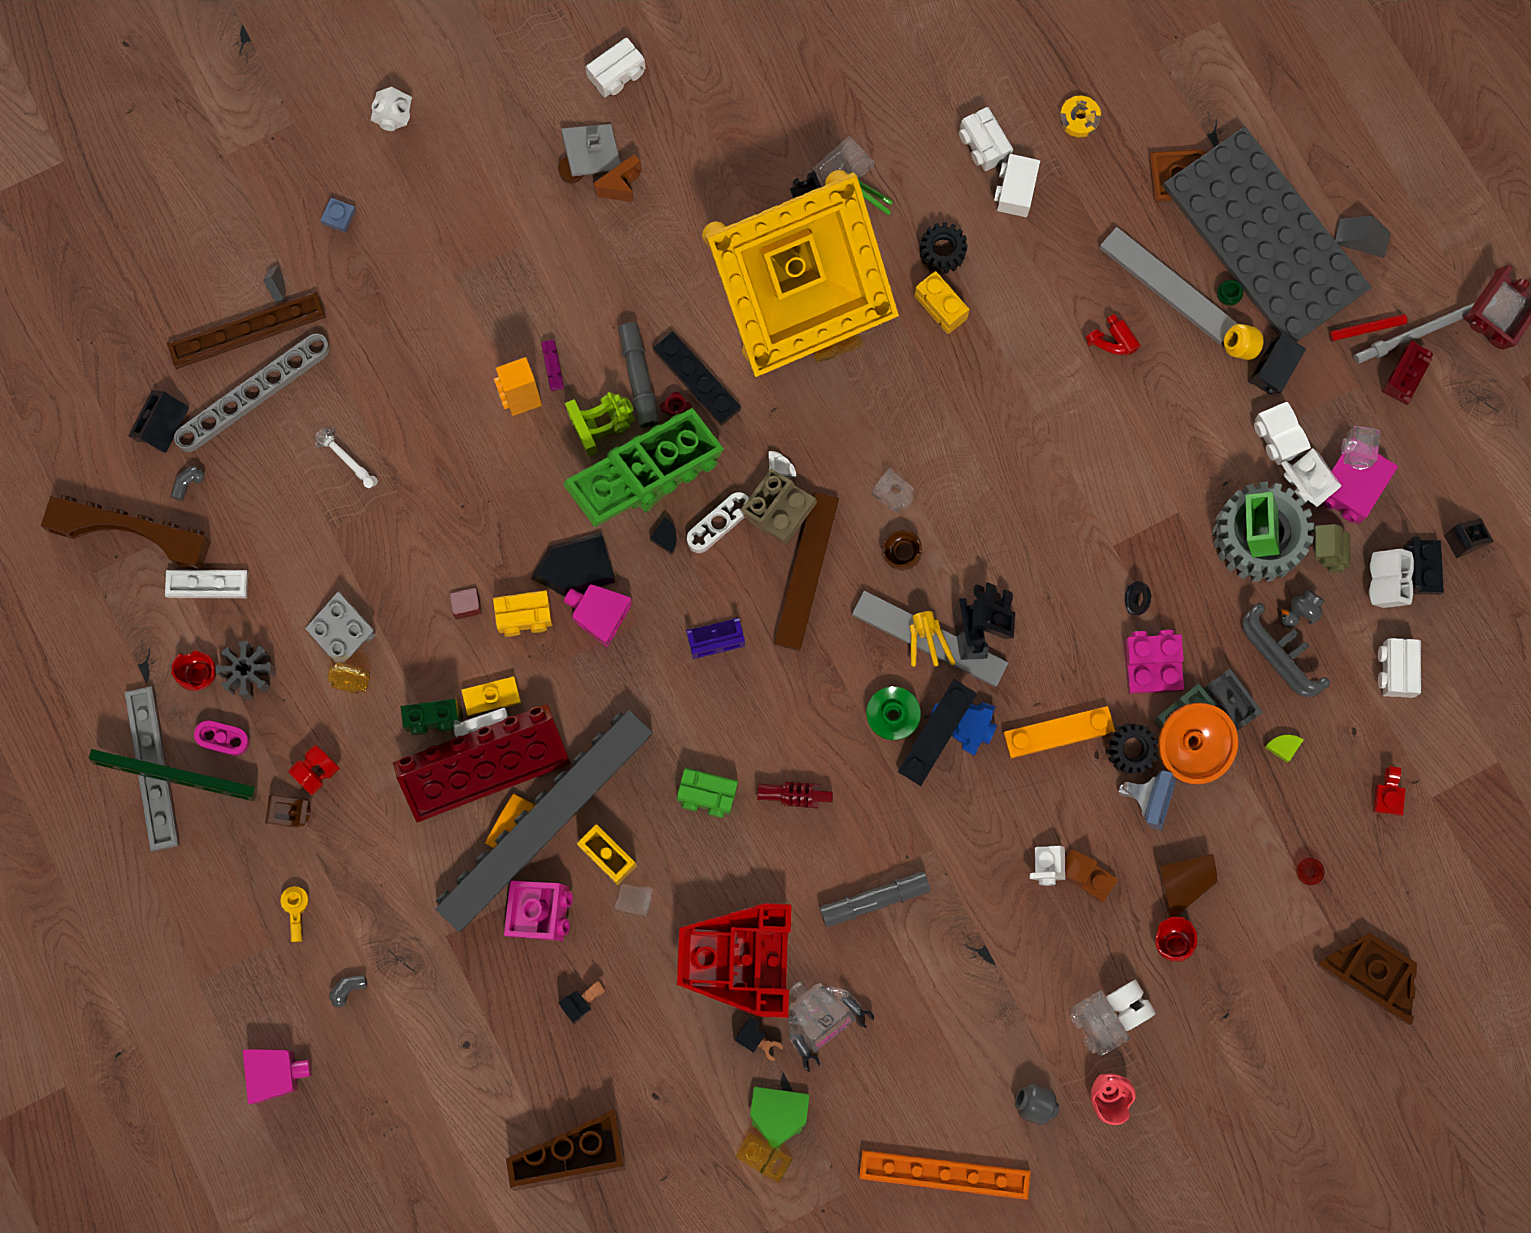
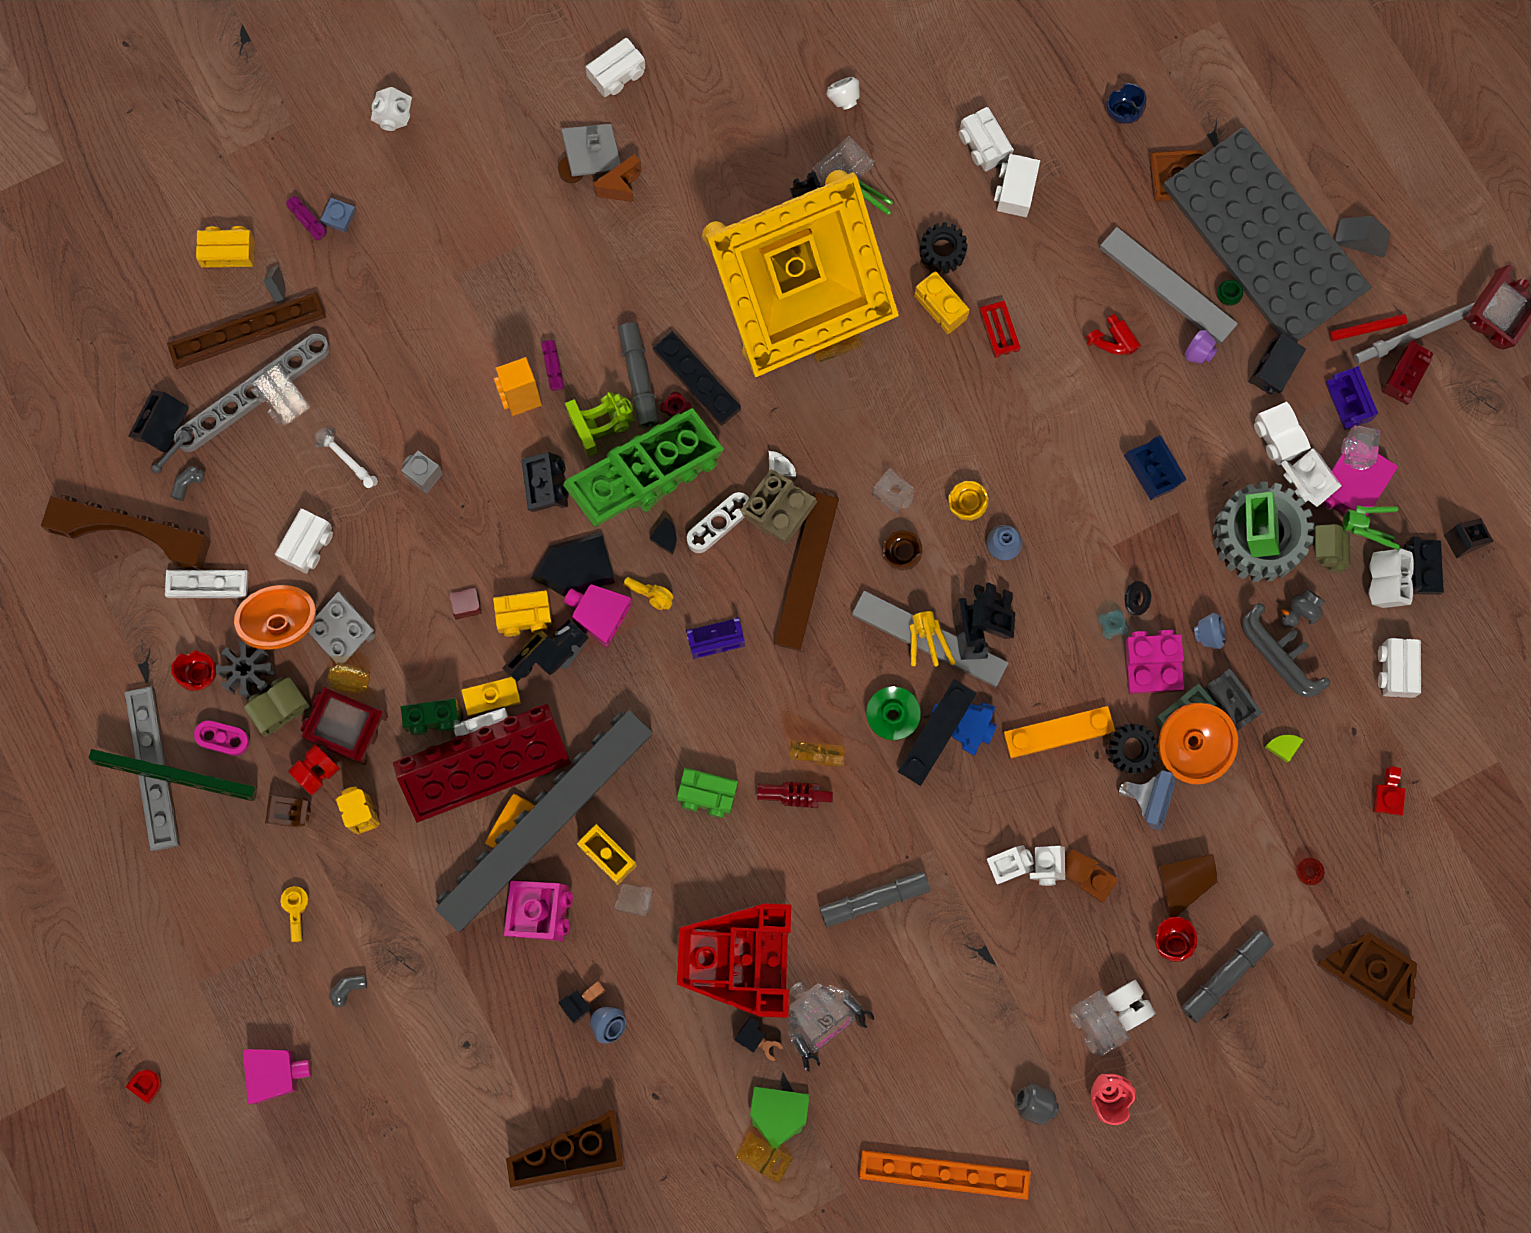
yellow piece [1059,95,1101,138] -> none
yellow head [1224,324,1264,360] -> none
none -> red tile [125,1069,162,1104]
none -> dark grey hinge [151,431,192,474]
none -> yellow brick [196,226,255,268]
none -> orange dish [234,585,316,650]
none -> olive brick [243,677,310,738]
none -> clear brick [251,364,310,426]
none -> white brick [275,509,333,574]
none -> magenta axle [286,196,327,240]
none -> window [301,687,388,765]
none -> yellow brick [336,786,380,835]
none -> light grey brick [401,450,443,495]
none -> black plate [502,619,589,682]
none -> black bracket [521,452,569,512]
none -> sand blue cone [590,1007,626,1044]
none -> yellow plate [623,577,674,610]
none -> clear yellow slope [789,740,845,767]
none -> white cone [826,77,860,110]
none -> yellow hair [948,481,989,521]
none -> red tile [979,300,1021,358]
none -> sand blue cone [986,525,1023,561]
none -> white bracket [987,845,1034,884]
none -> clear light blue plate [1098,610,1128,639]
none -> dark blue hair [1106,83,1147,124]
none -> dark blue bracket [1124,435,1186,501]
none -> dark grey piece [1181,930,1274,1023]
none -> medium lavender cone [1184,330,1218,364]
none -> sand blue cone [1194,613,1226,649]
none -> dark purple hinge [1325,366,1378,430]
none -> bright green plant [1342,505,1400,550]

